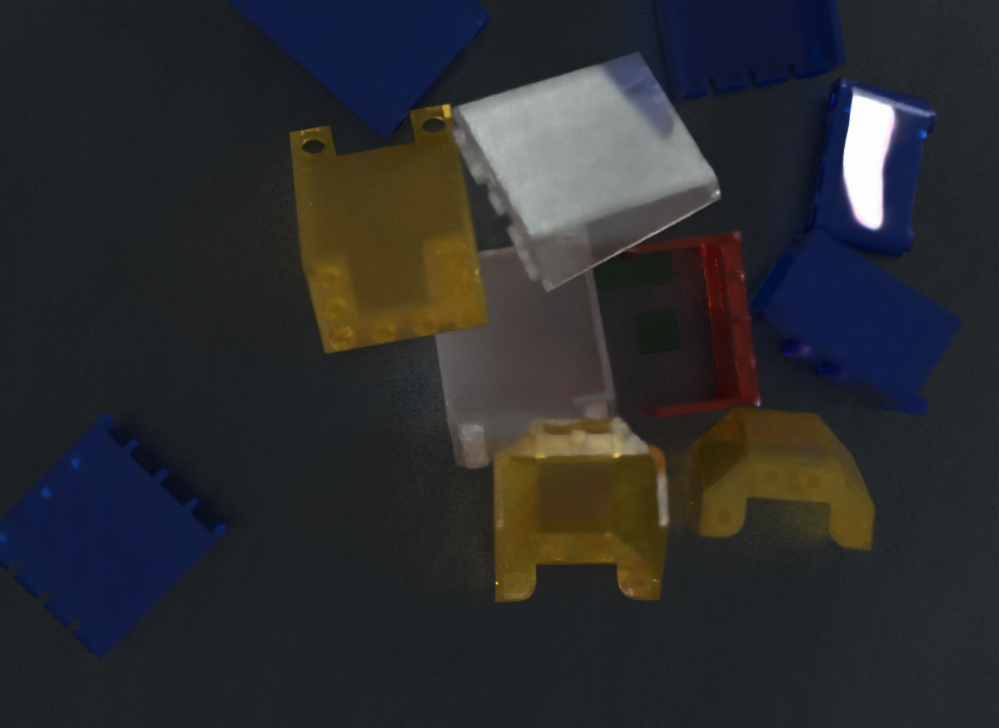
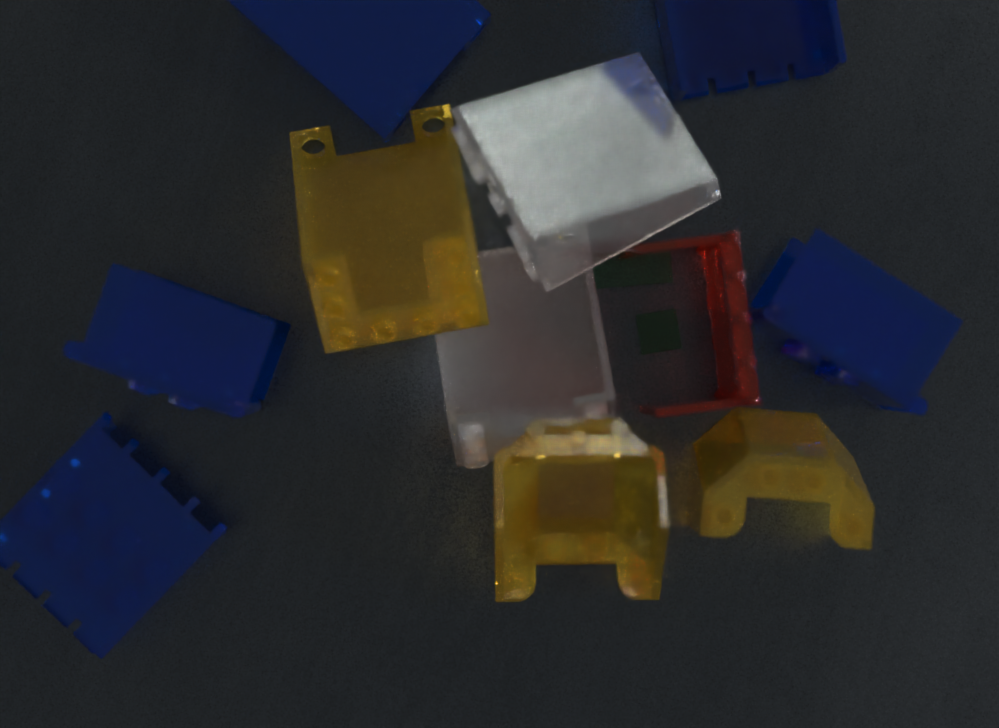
clear blue windscreen [801,77,936,260] -> none
none -> clear blue windscreen [63,263,292,418]

